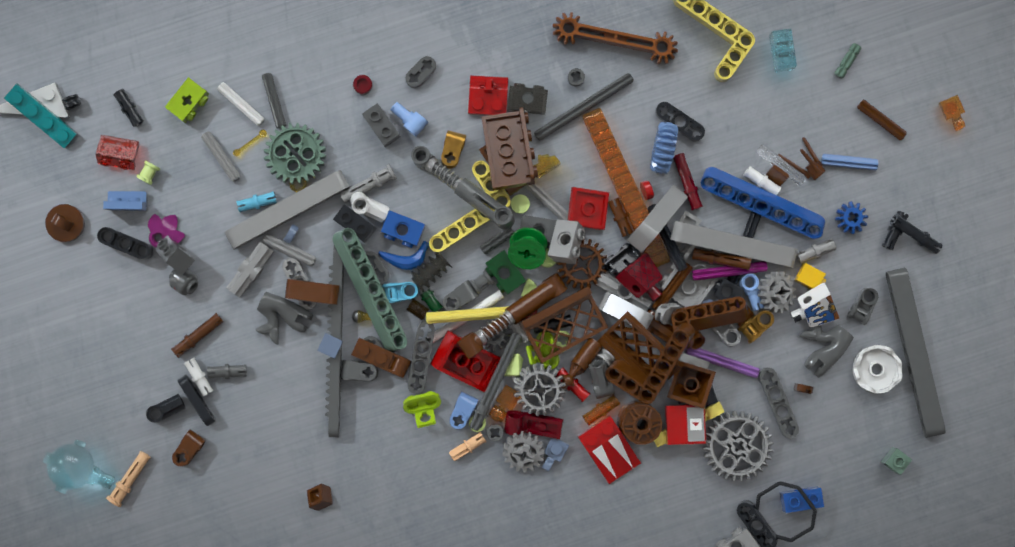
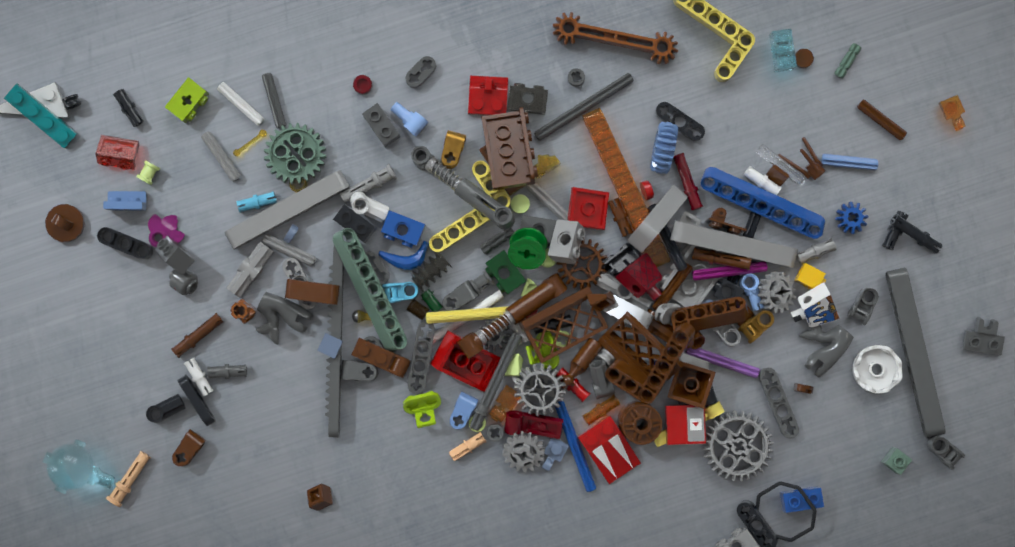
none -> dark orange piece [230,298,256,324]
none -> blue axle [554,401,596,492]
none -> reddish brown slope [587,291,615,311]
none -> reddish brown hinge [705,208,747,235]
none -> reddish brown tile [794,49,814,68]
none -> dark grey piece [927,436,965,470]
none -> dark grey plate [962,317,1005,355]

